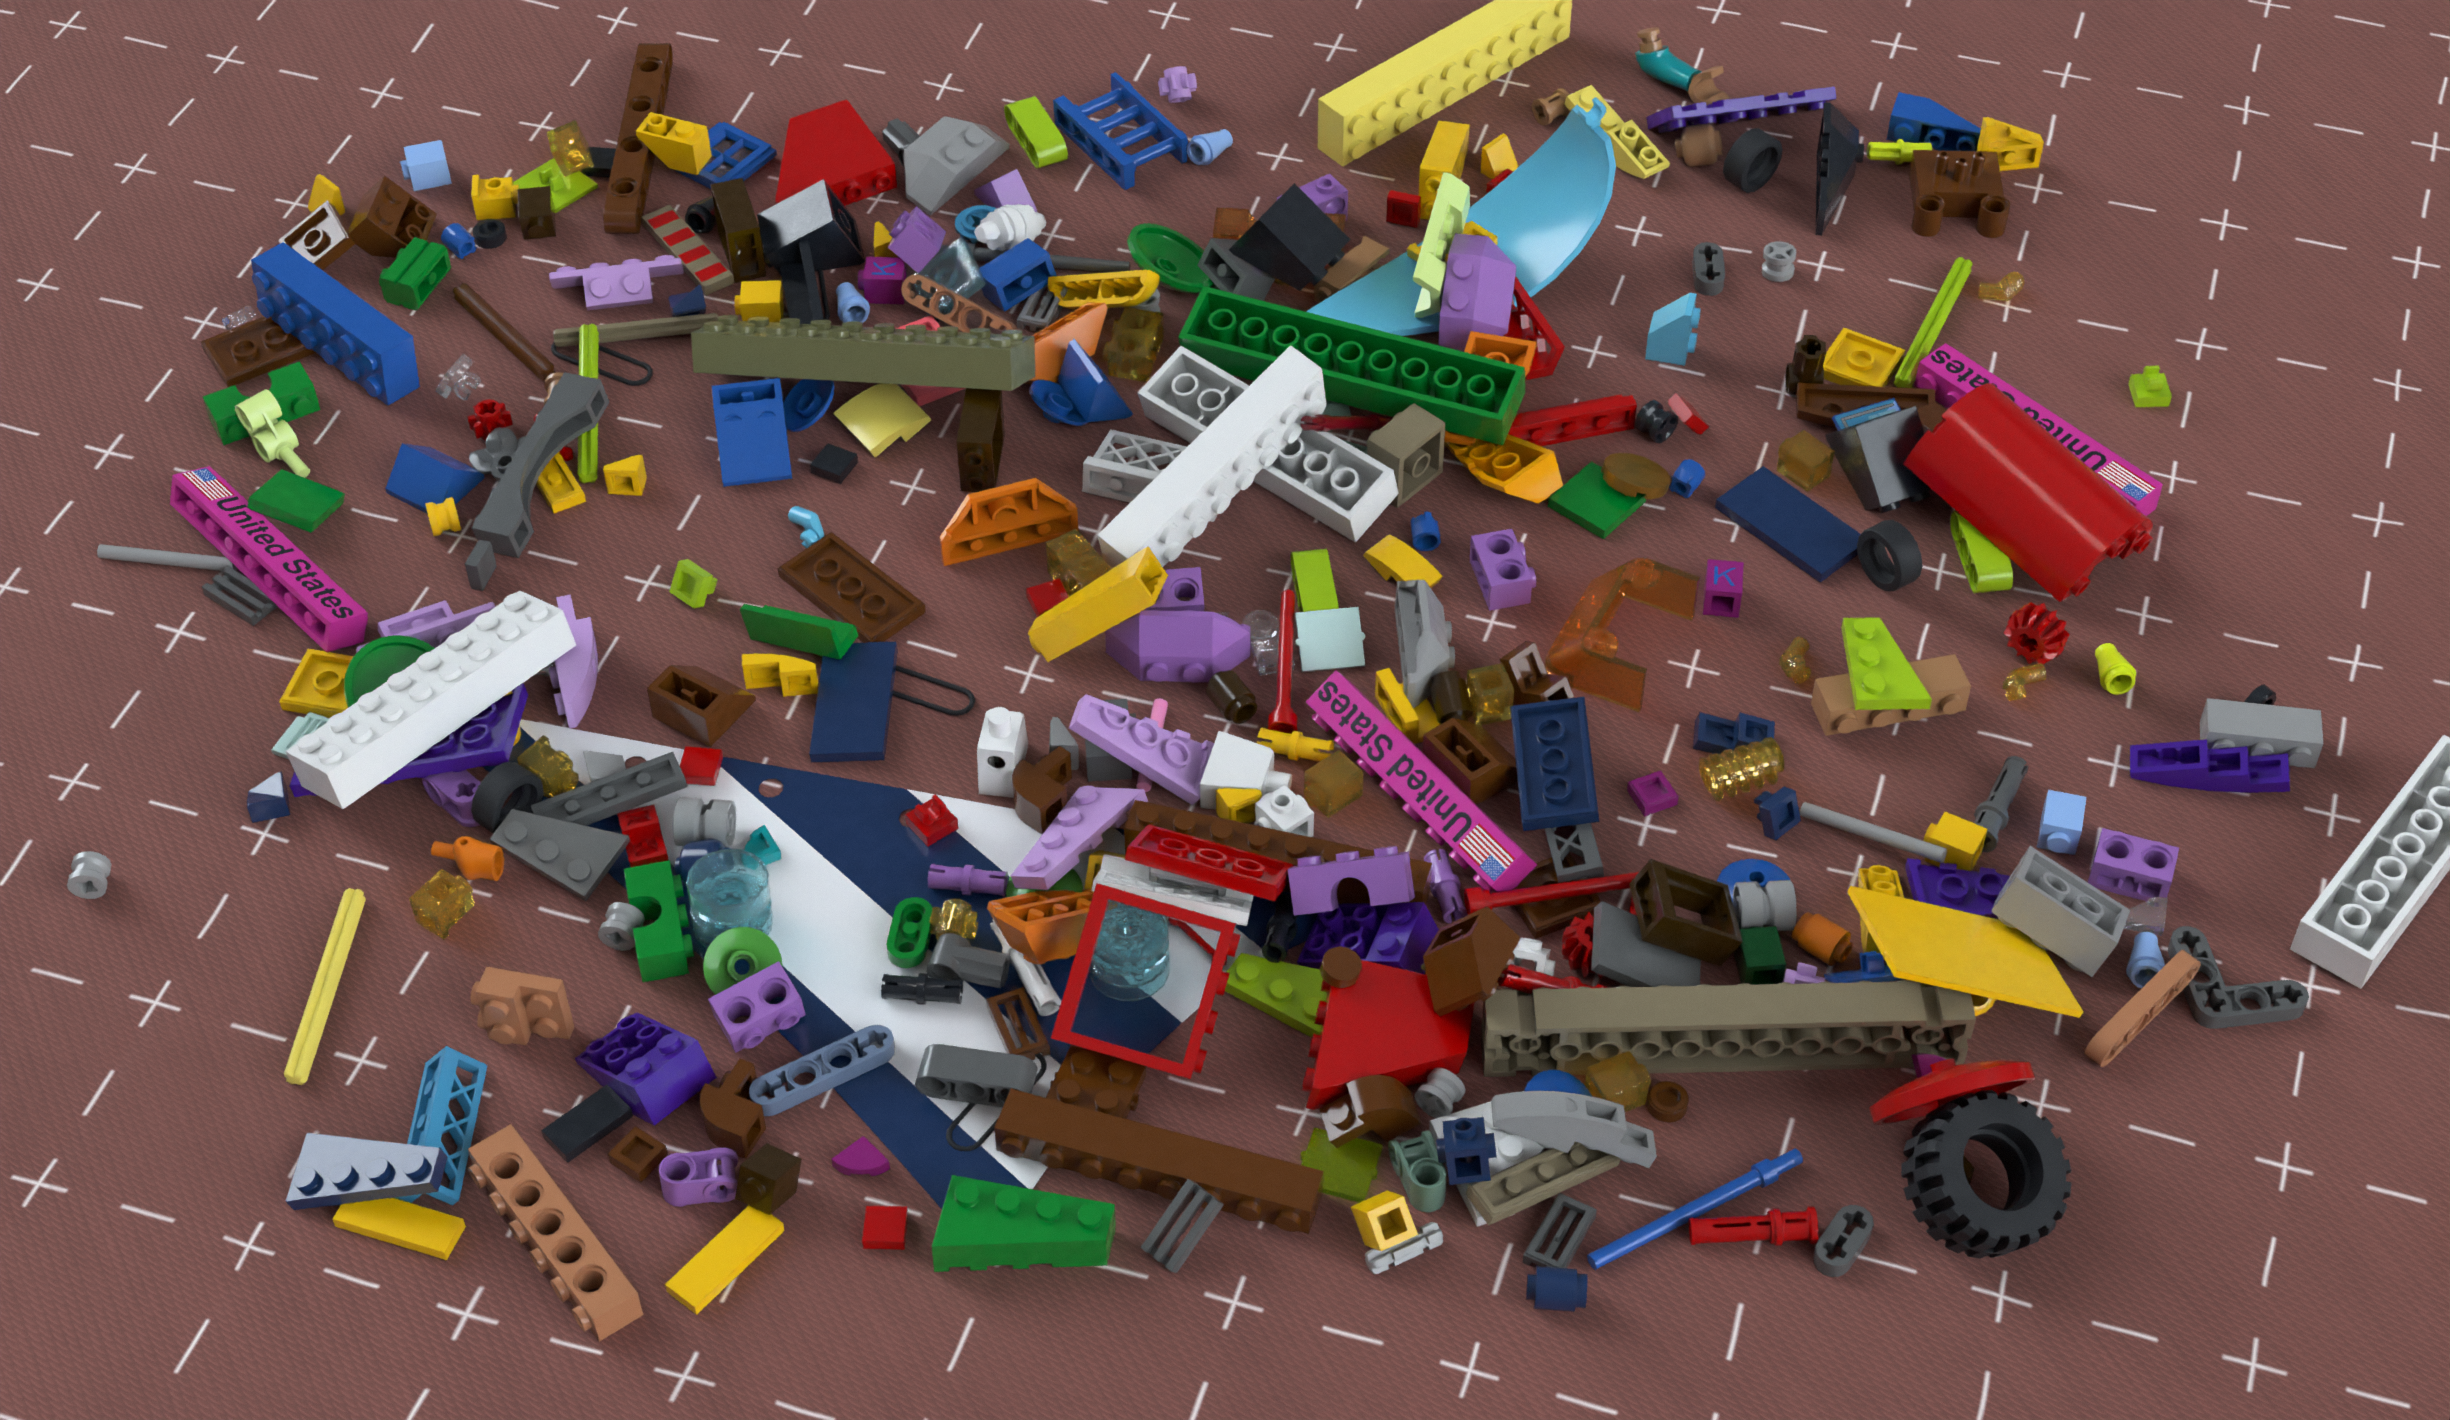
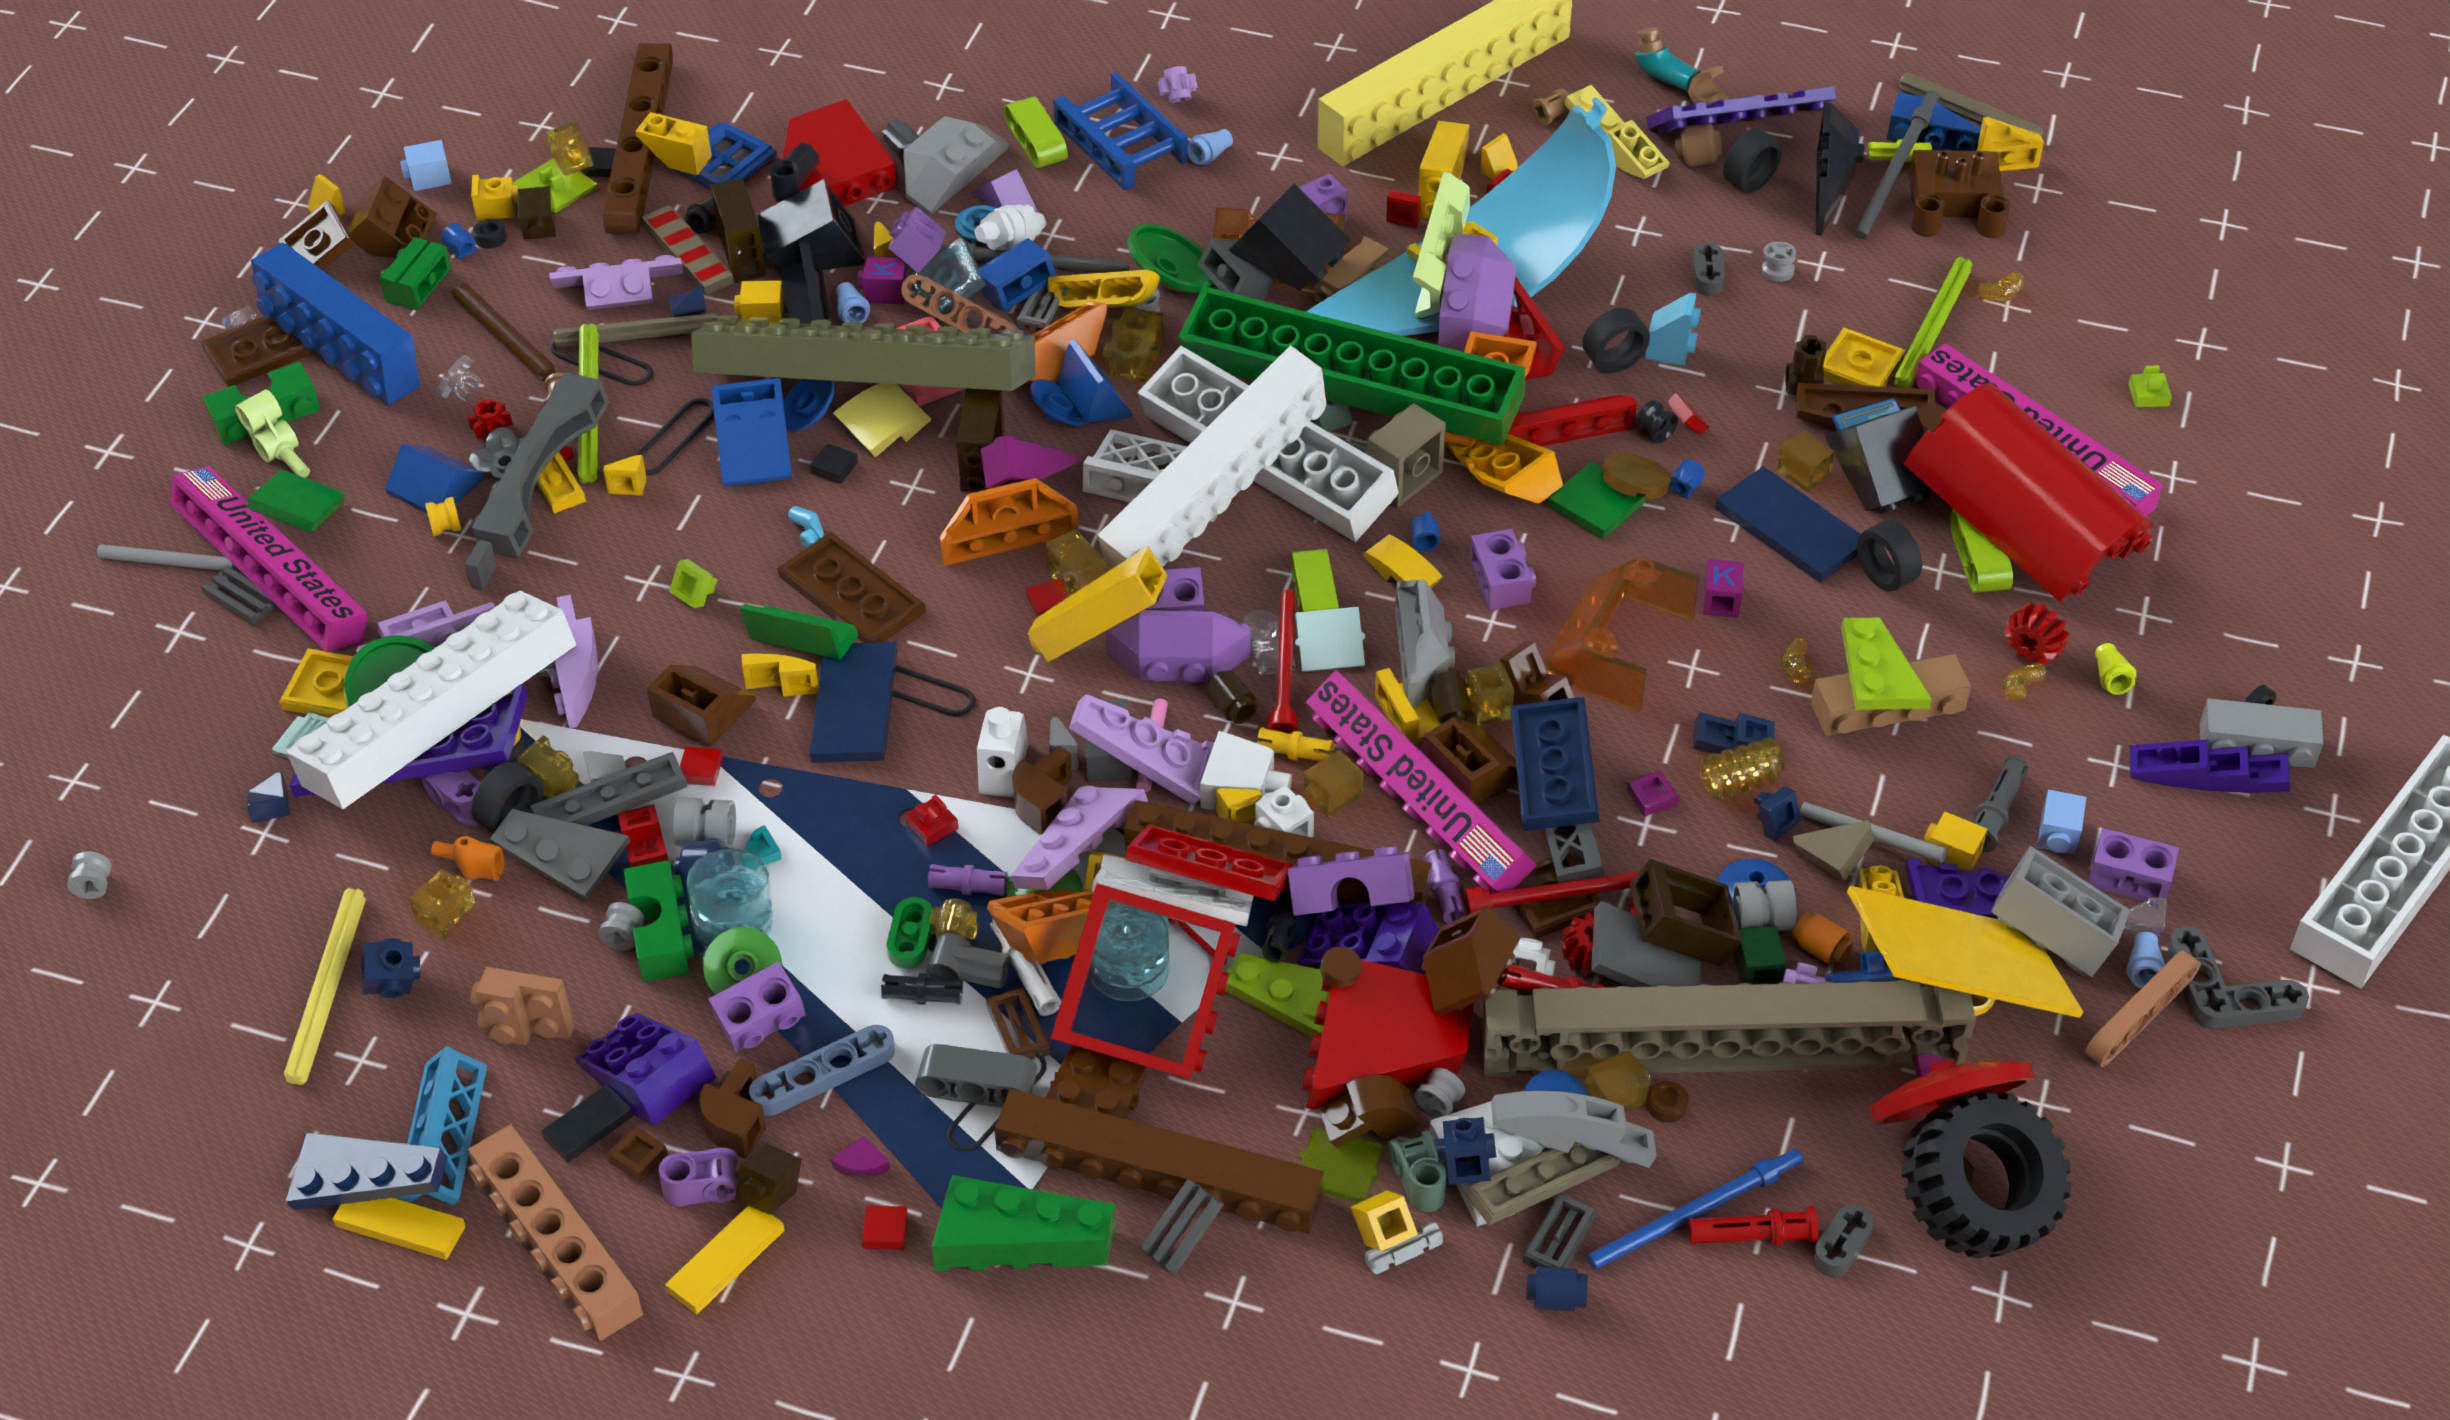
dark red piece [1300,414,1393,432] -> none
none -> dark blue brick [361,938,421,998]
none -> black piece [636,398,714,475]
none -> black piece [770,142,820,202]
none -> magenta slope [981,436,1080,489]
none -> black tyre [1583,308,1650,373]
none -> dark tan slope [1793,820,1875,882]
none -> dark grey bar [1854,90,1939,239]
none -> dark tan axle [1899,72,2043,137]

